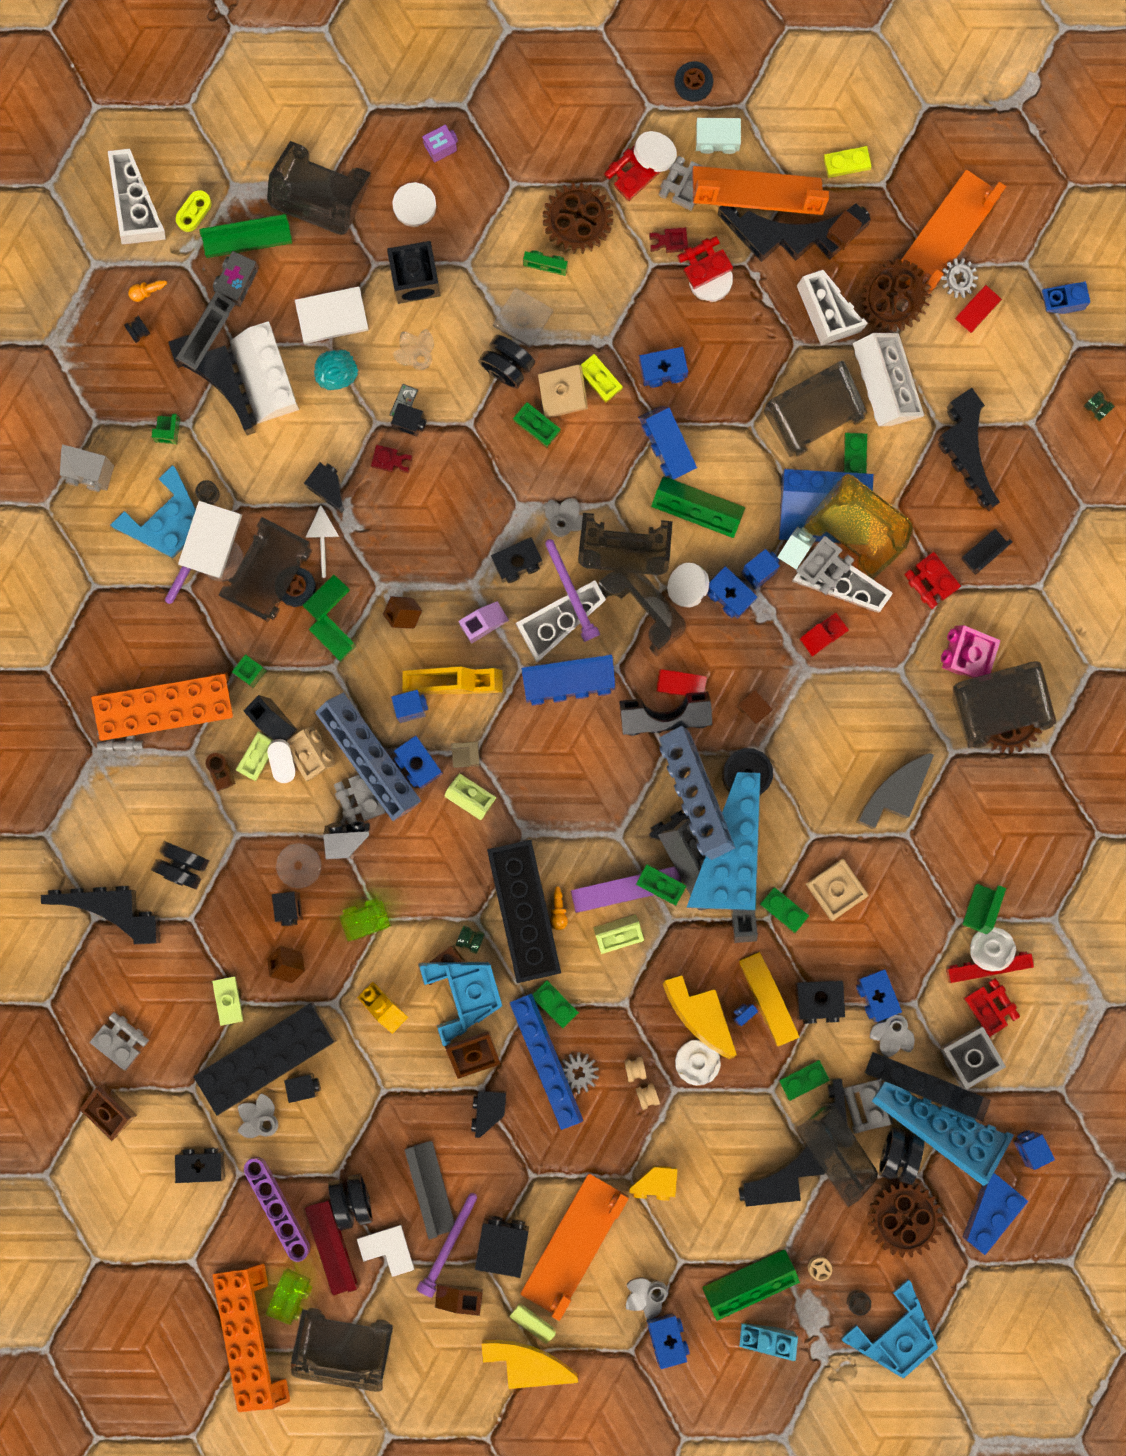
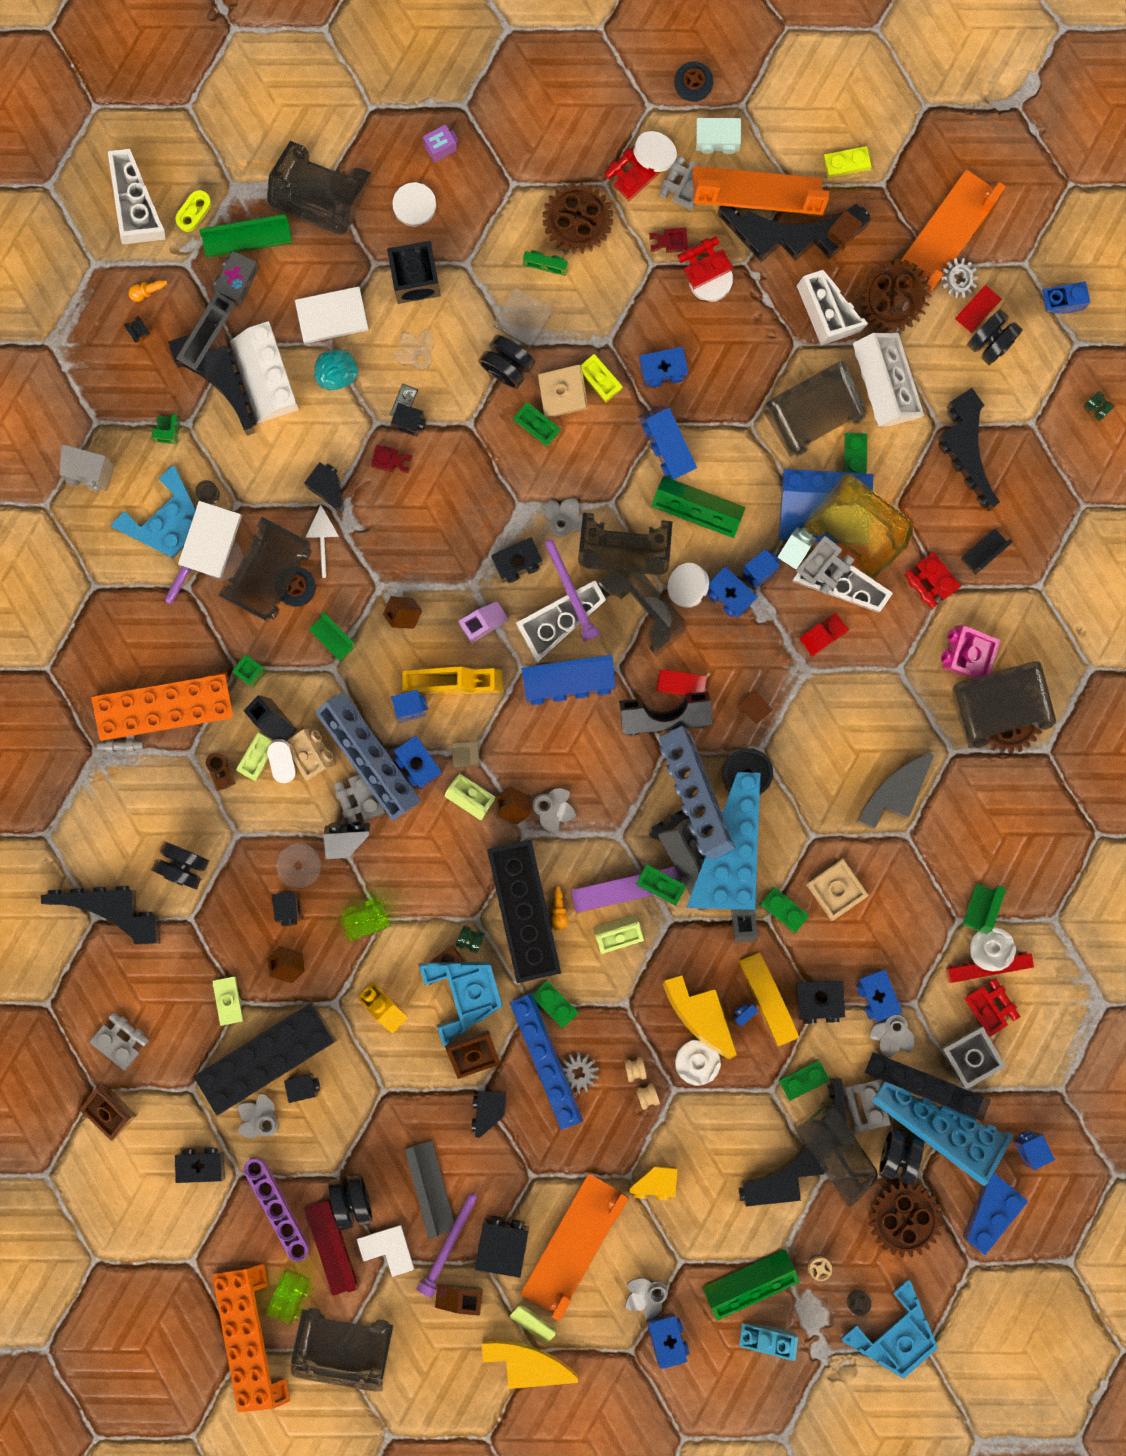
green panel [302,574,350,621] -> none
none -> reddish brown panel [495,786,532,824]
none -> light grey plate [533,788,576,833]
none -> black wheel [967,309,1023,366]

